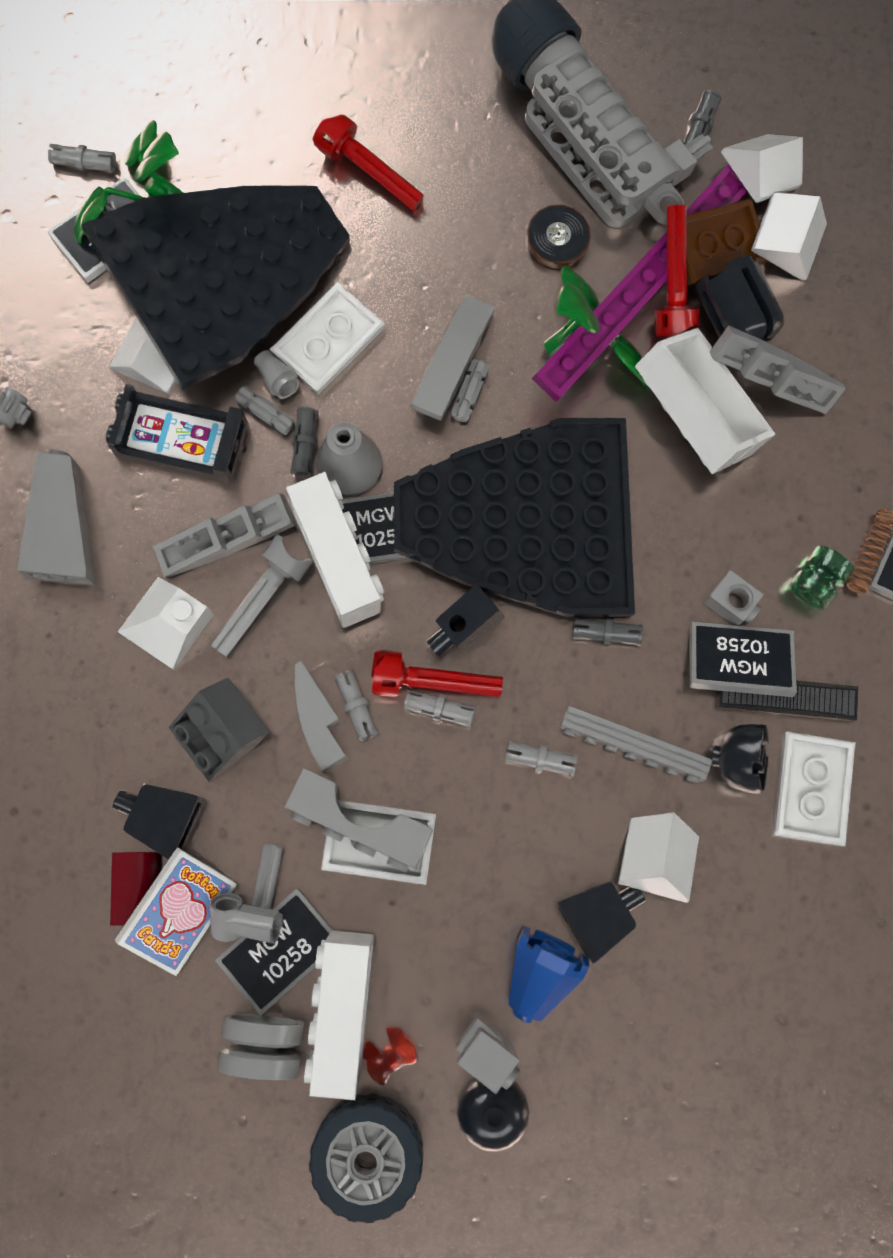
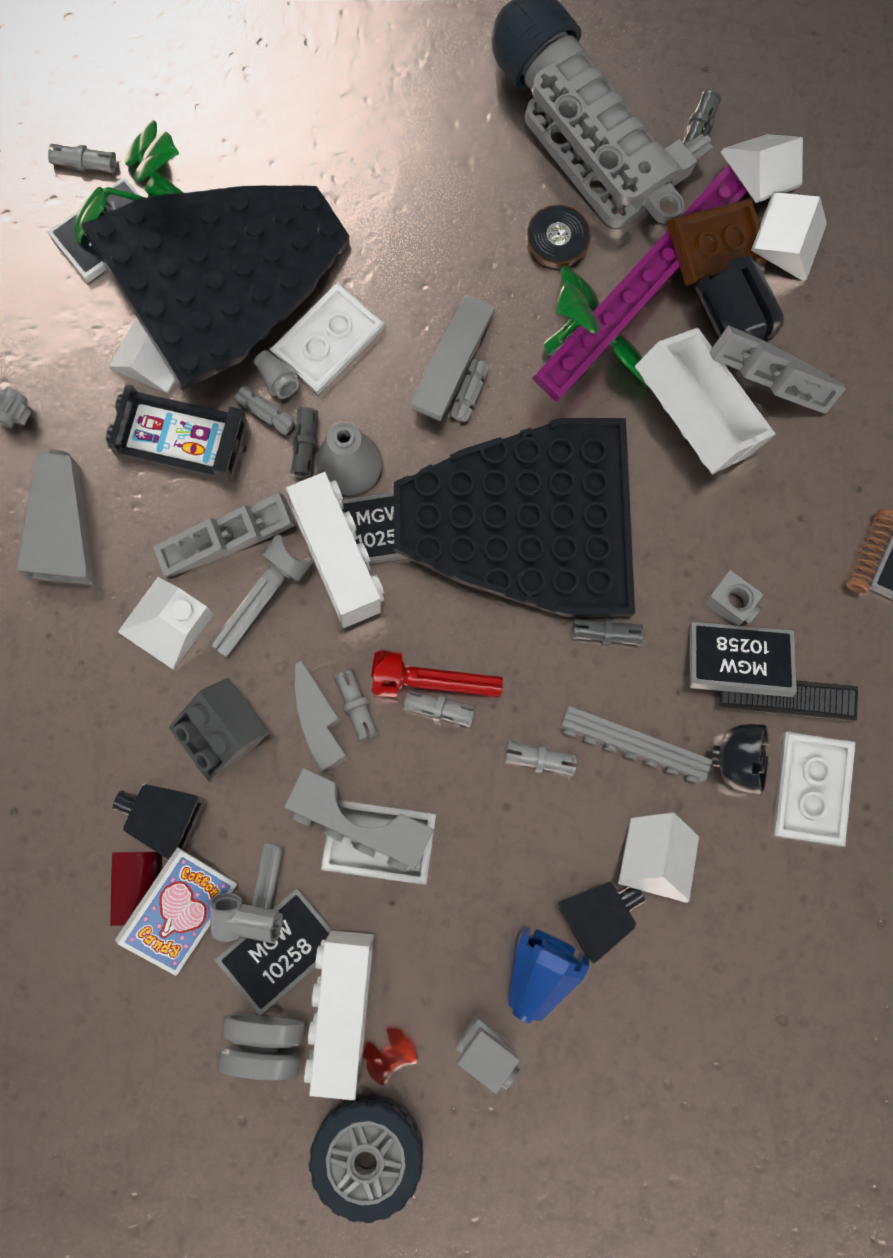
red piece [312,114,424,211] -> none
black torso [426,584,505,657] -> none
black cylinder [457,1078,530,1152] -> none
red piece [655,205,699,337] -> none
clear green wheel [789,546,854,610] -> none

